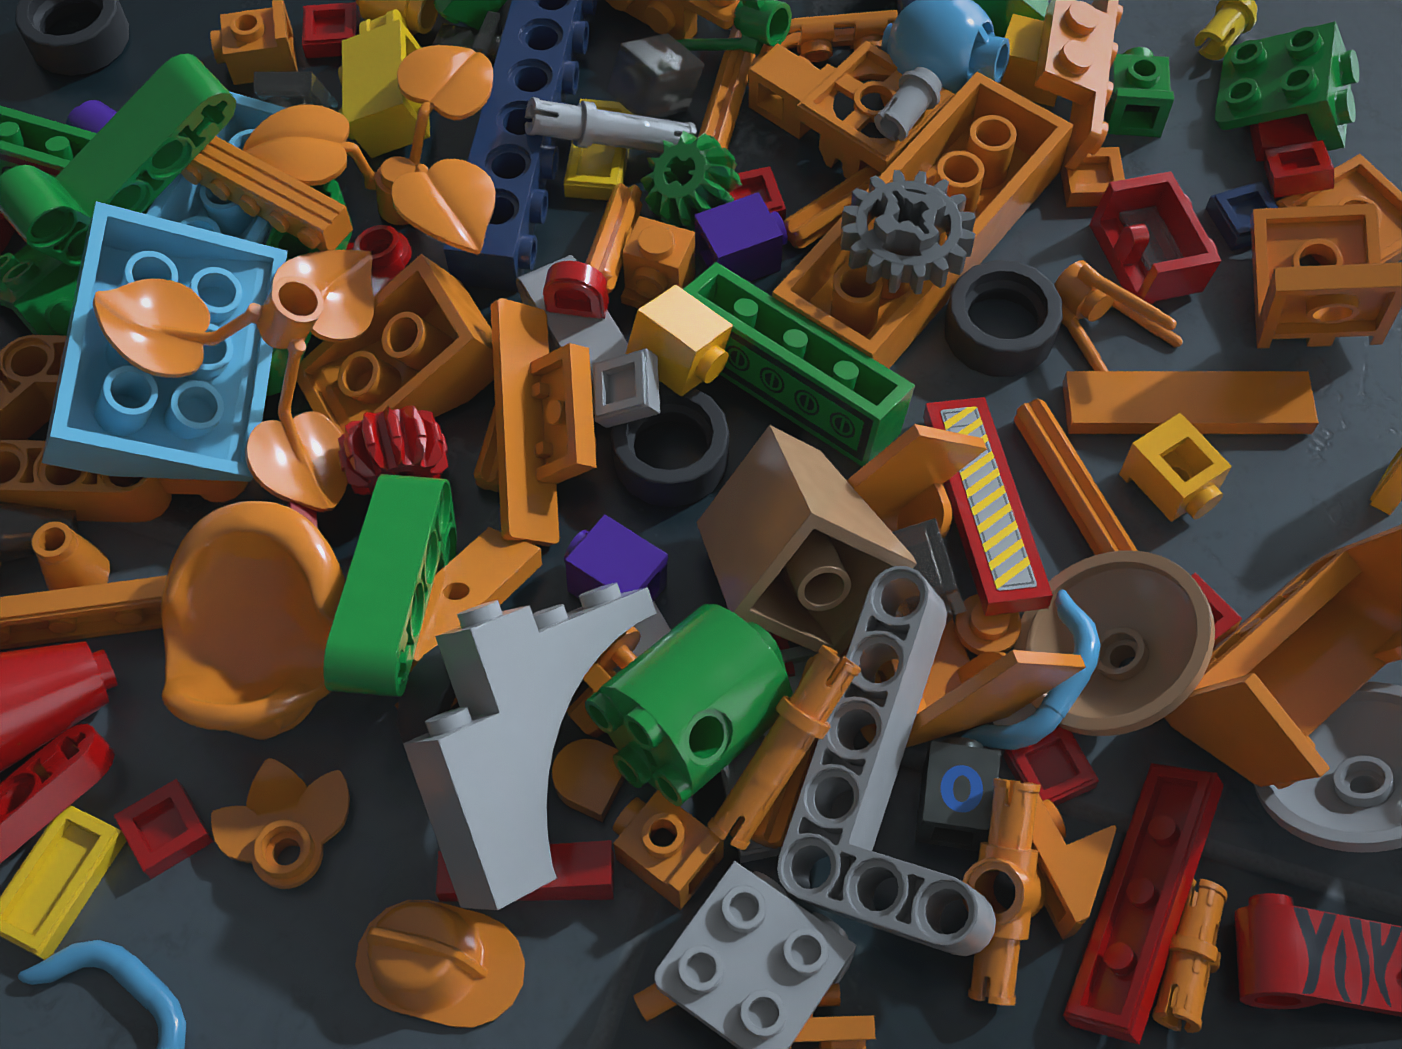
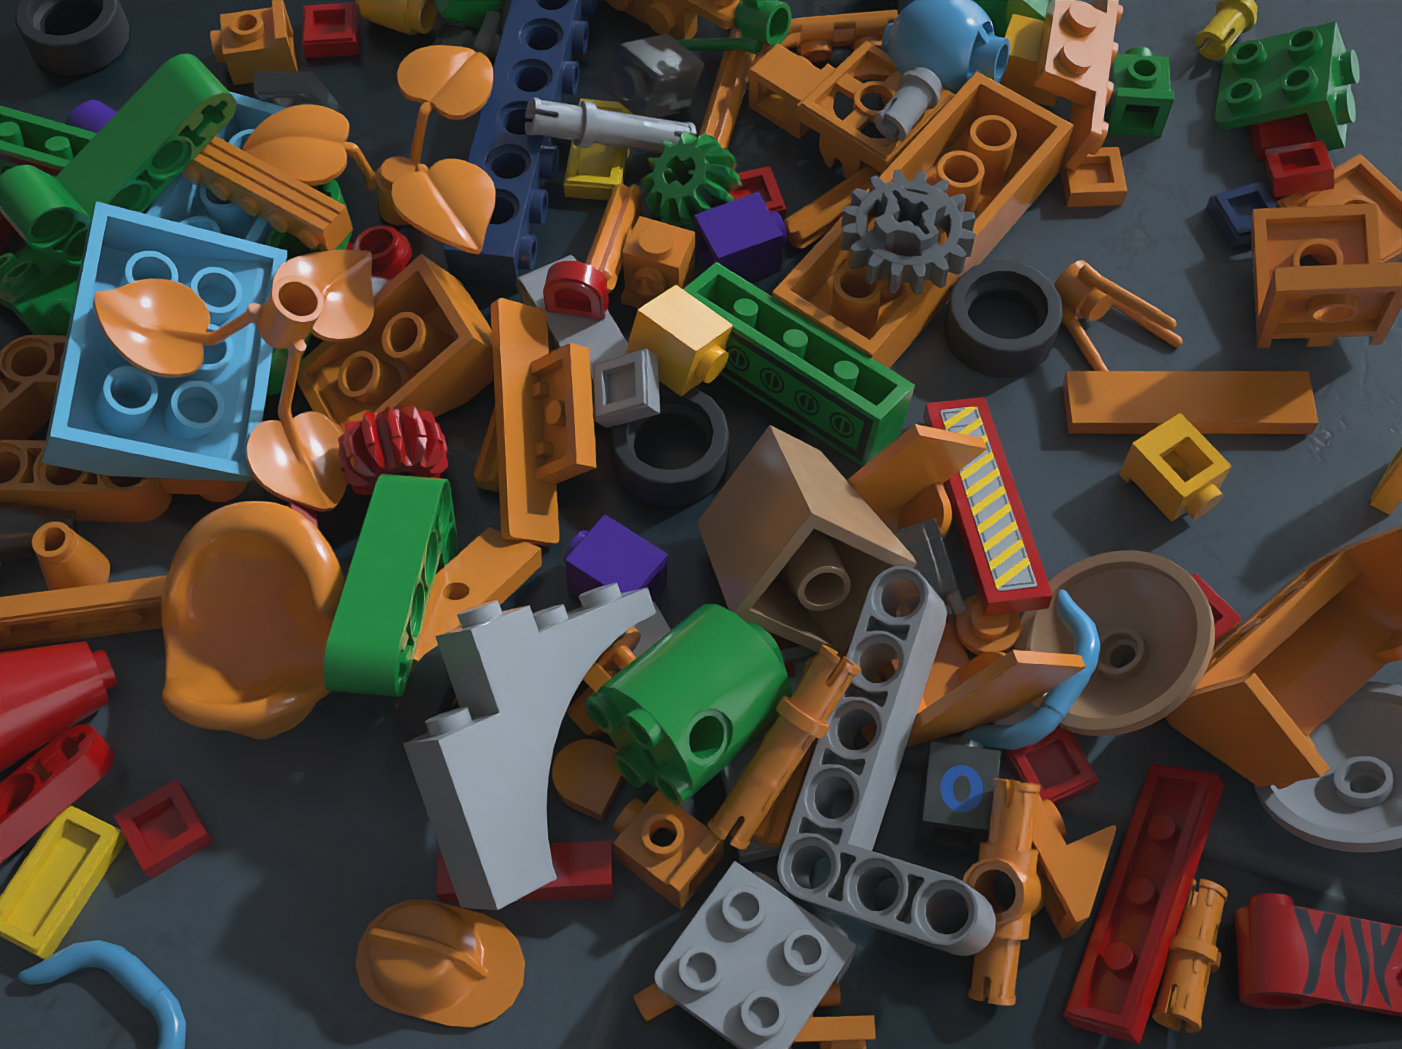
orange plate [211,758,350,889] -> none
yellow brick [338,9,430,158] -> none
orange axle [1014,399,1138,555] -> none
red window [1089,171,1222,304] -> none

